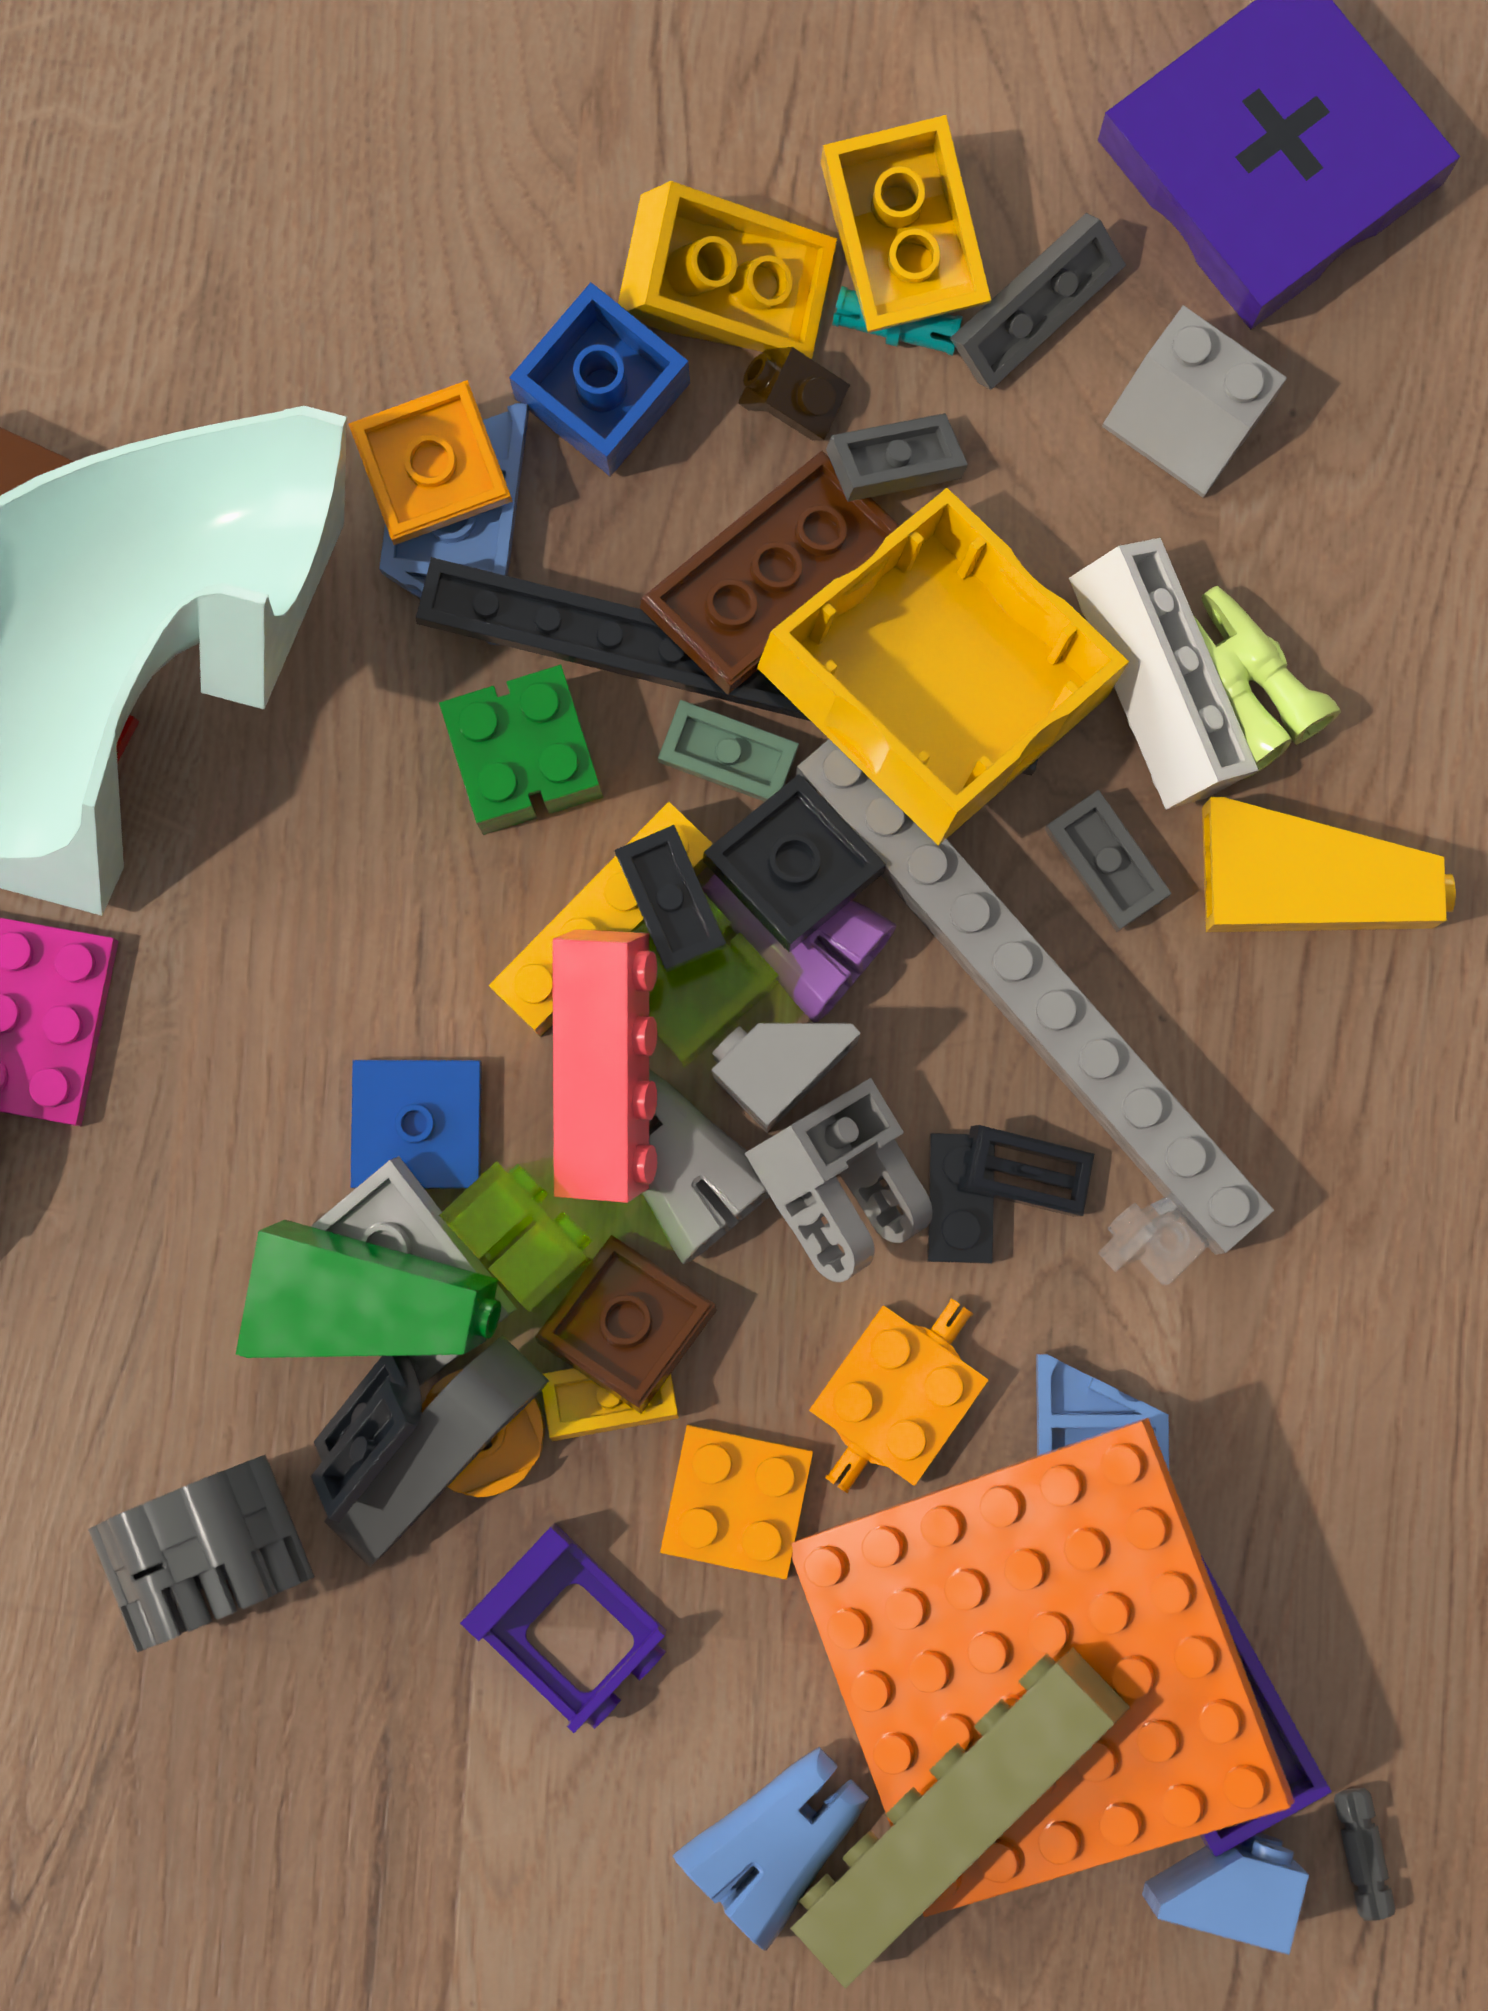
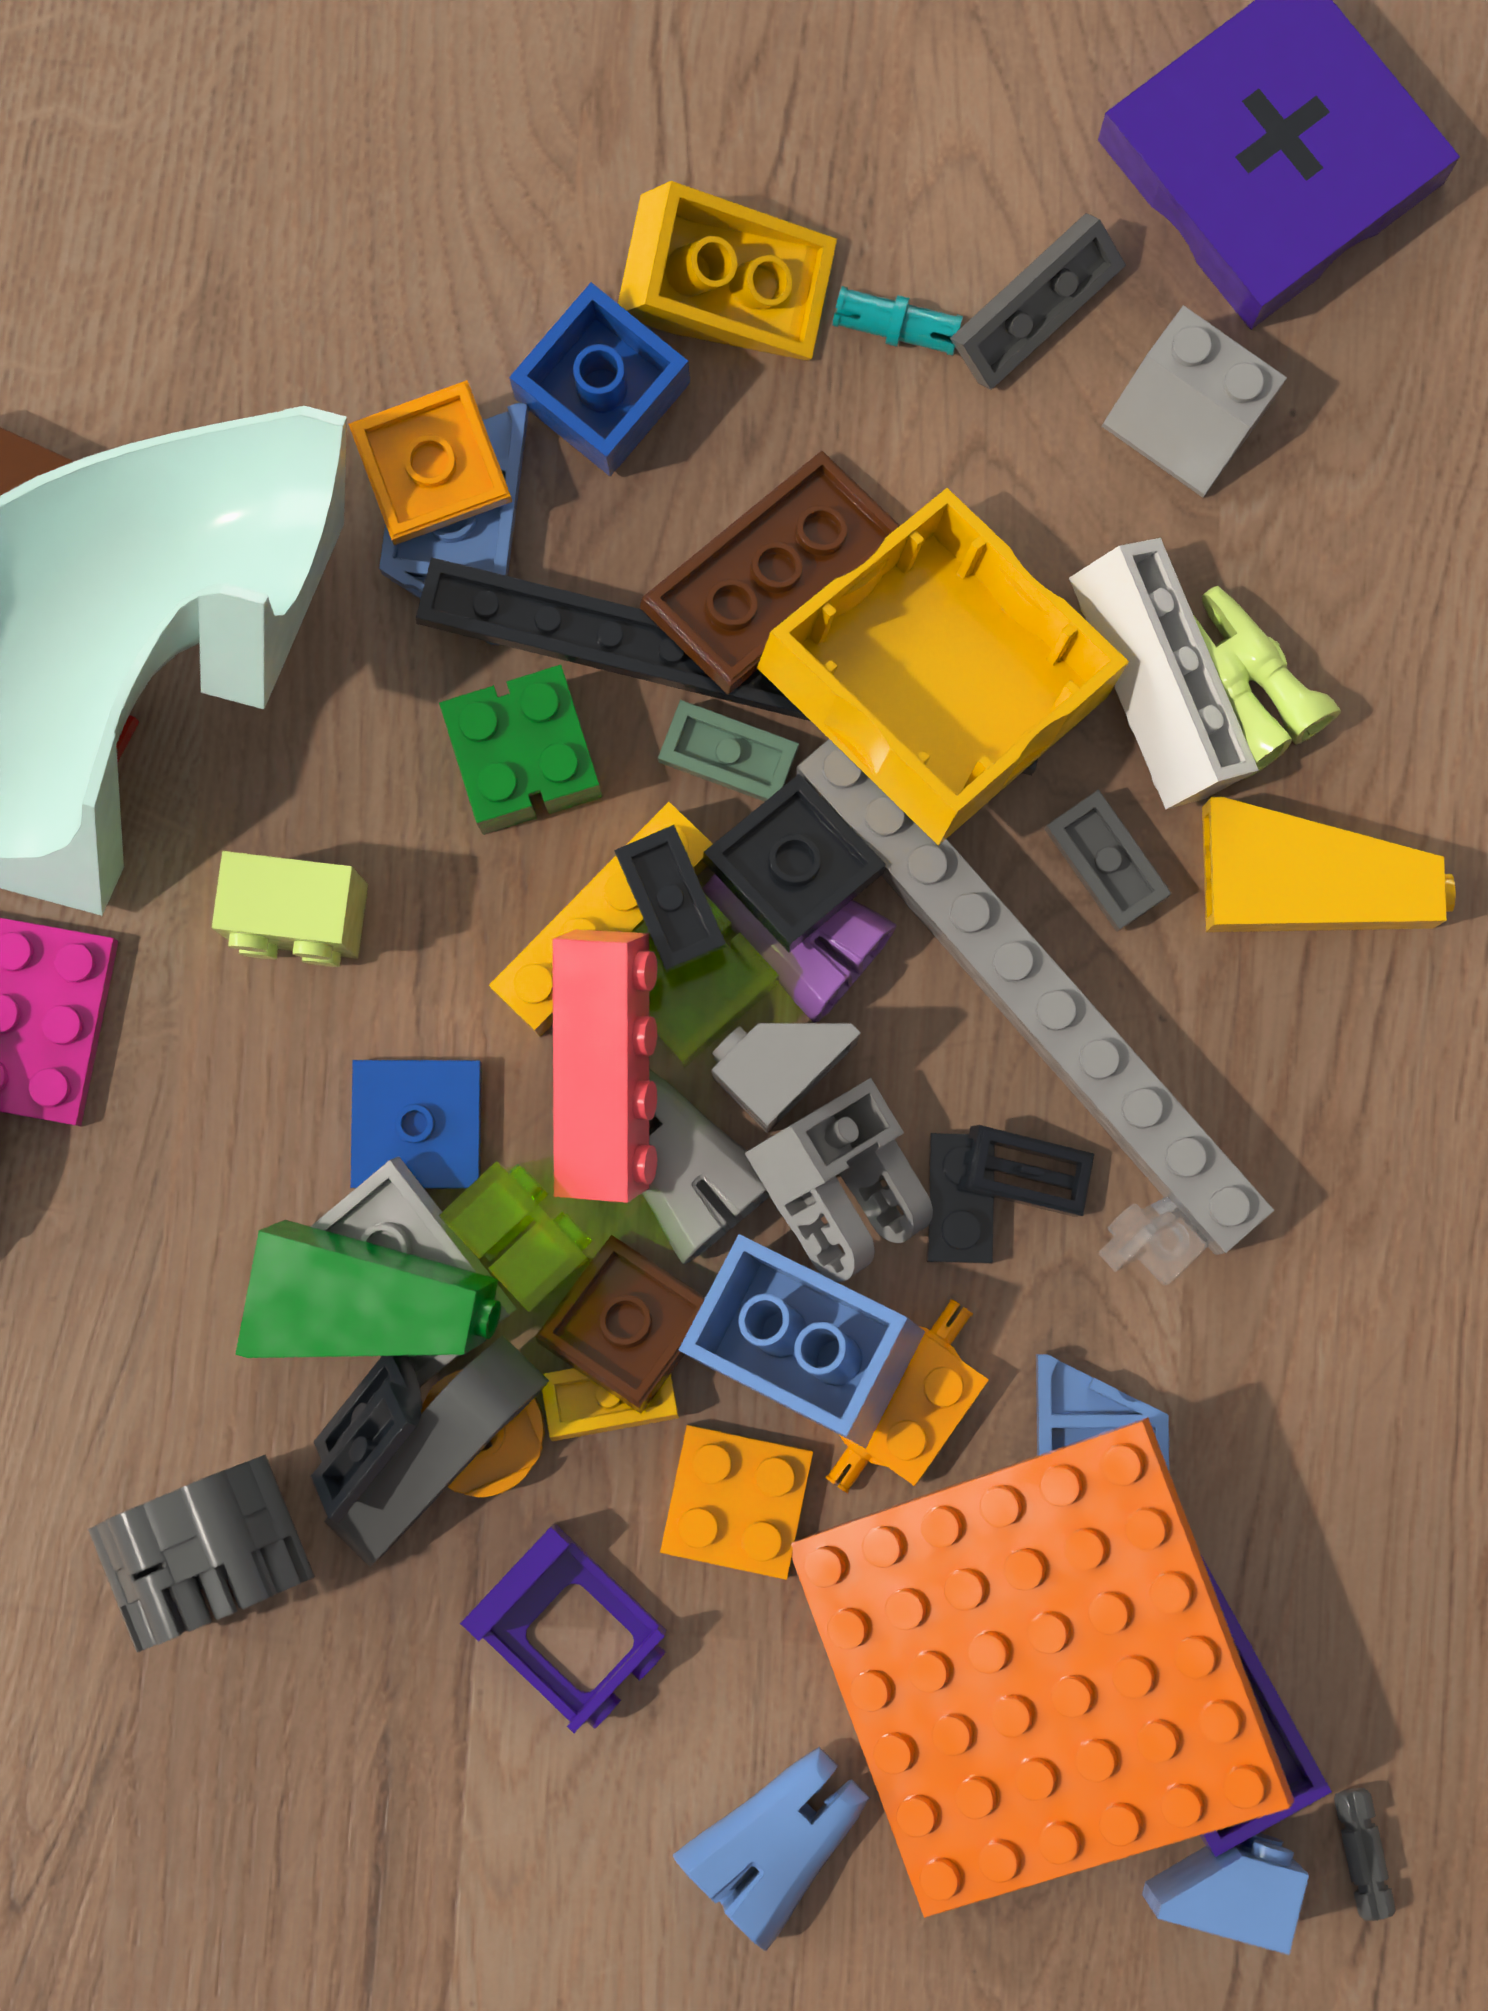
dark brown bracket [739,347,850,441] -> none
olive brick [790,1648,1130,1989] -> none
yellow slope [821,115,991,333] -> none
dark grey plate [826,413,968,502] -> none
none -> yellowish green brick [212,851,368,967]
none -> medium blue brick [679,1234,925,1448]

